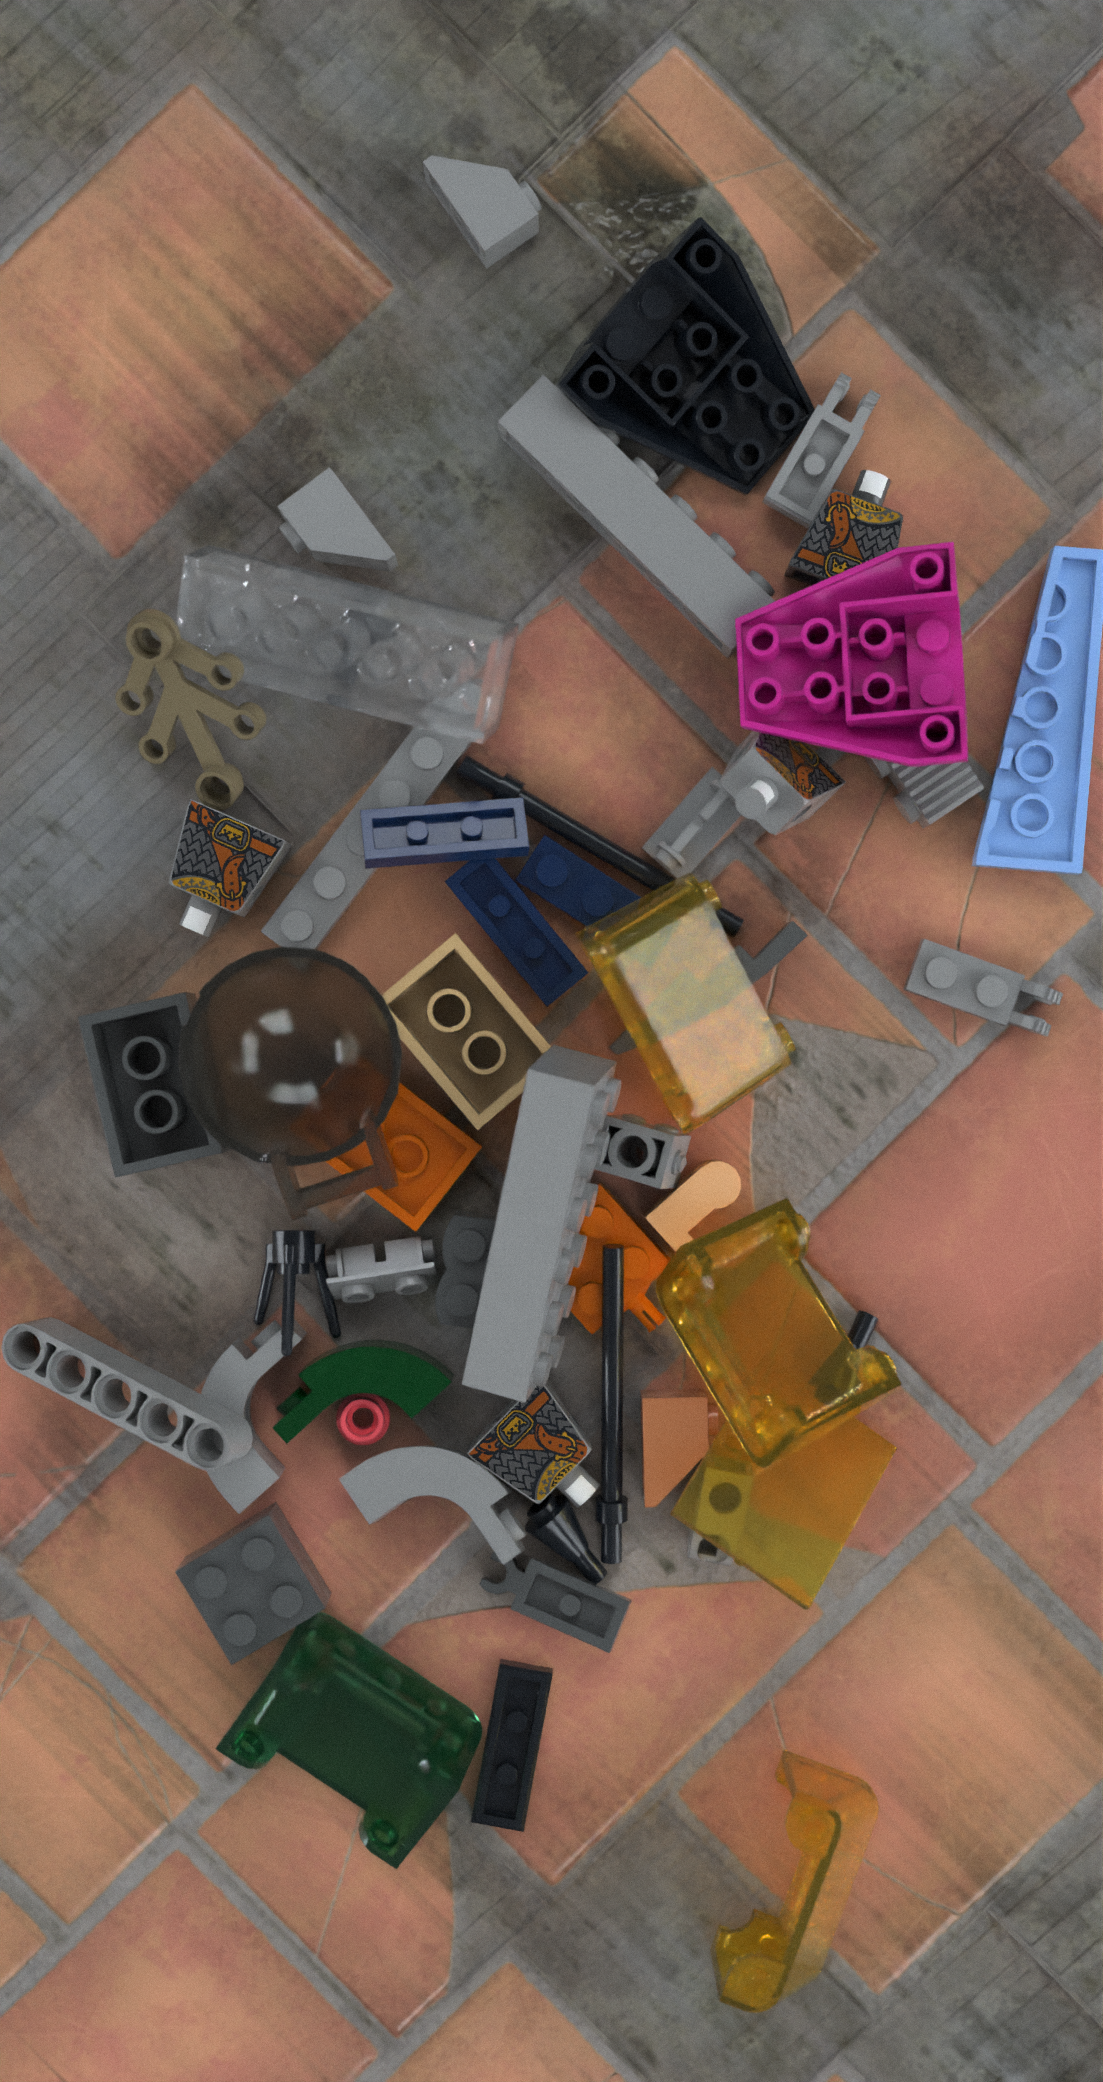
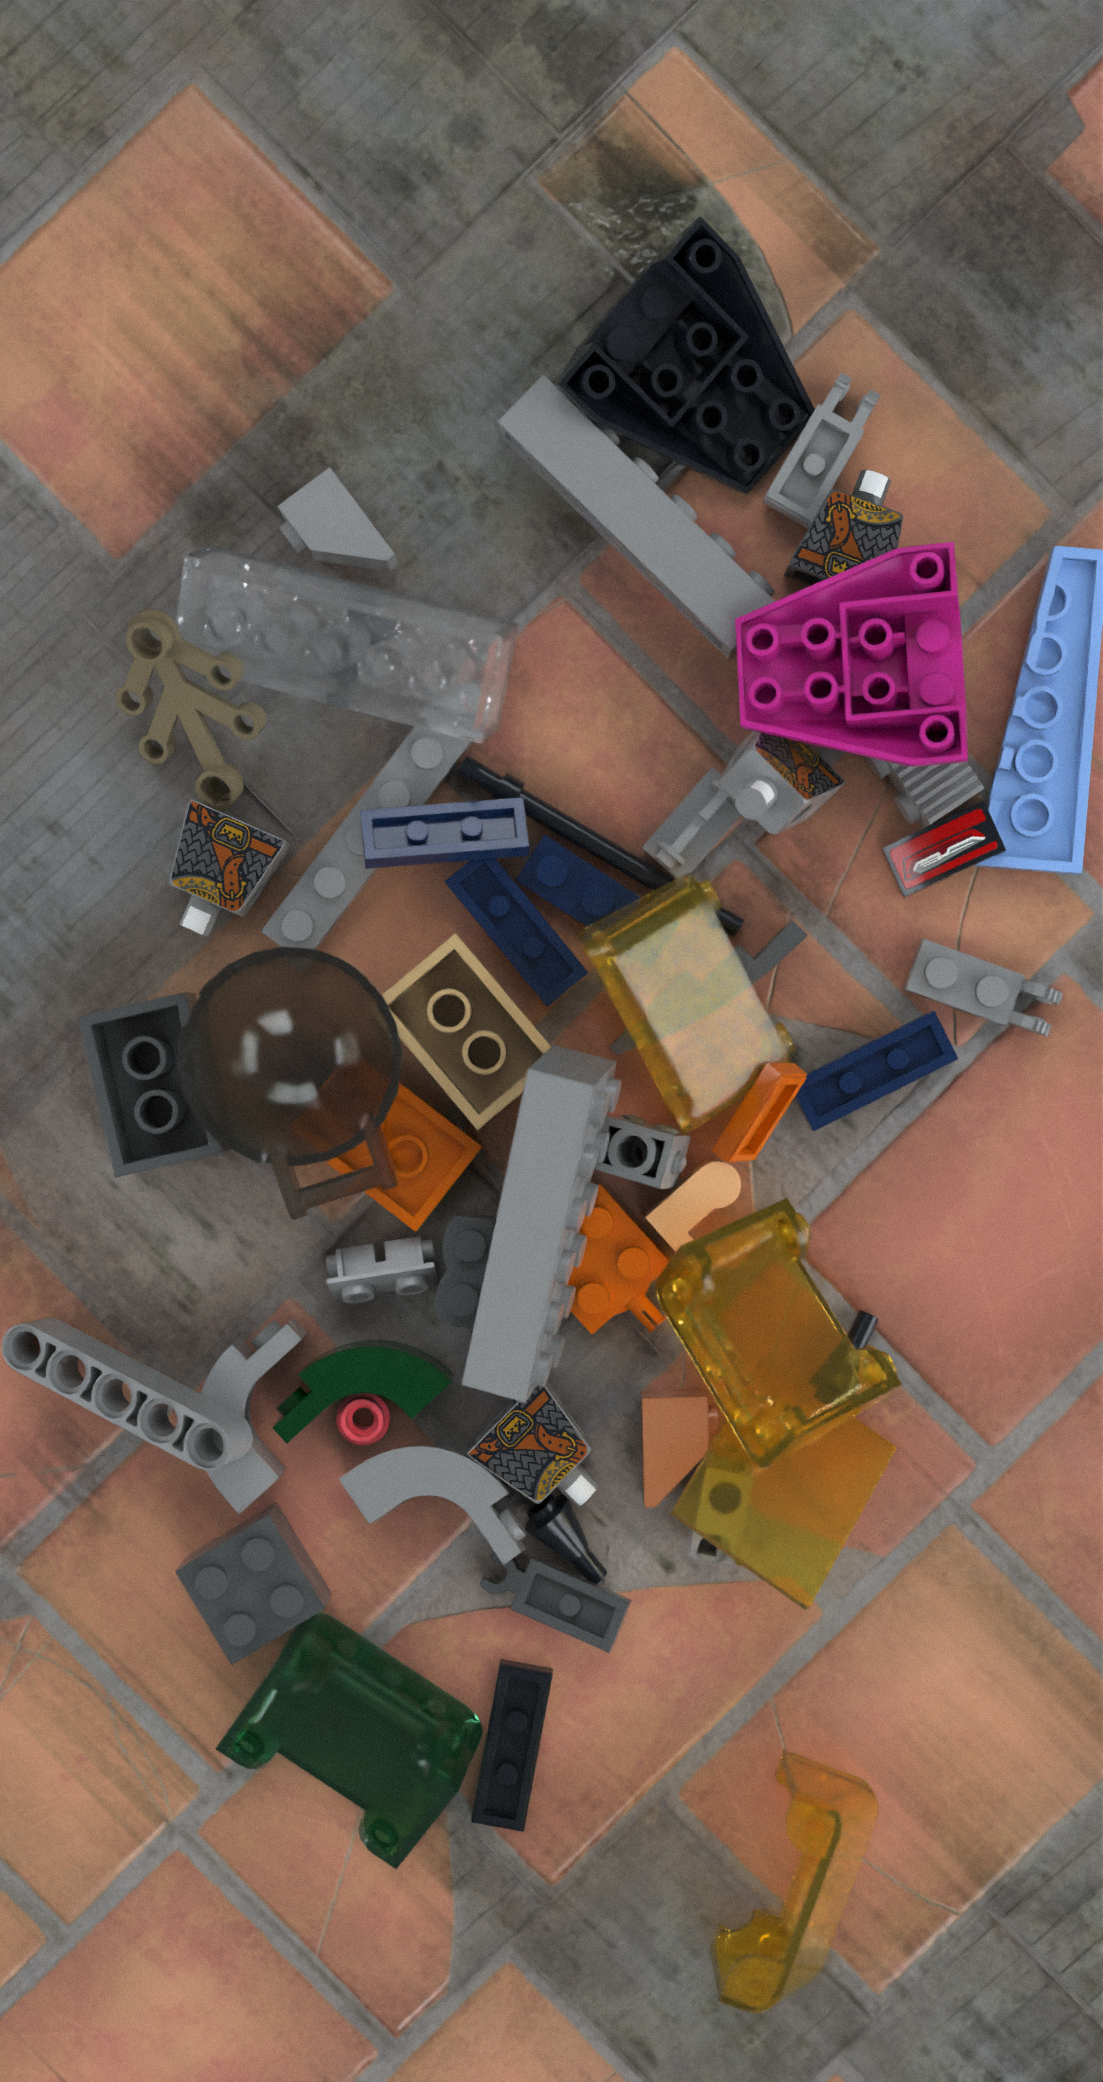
black plant [254,1230,341,1356] -> none
light grey slope [423,155,542,269] -> none
black bar [595,1244,628,1564] -> none
none -> orange tile [711,1063,808,1162]
none -> dark blue plate [795,1011,958,1131]
none -> slope [882,800,1006,898]

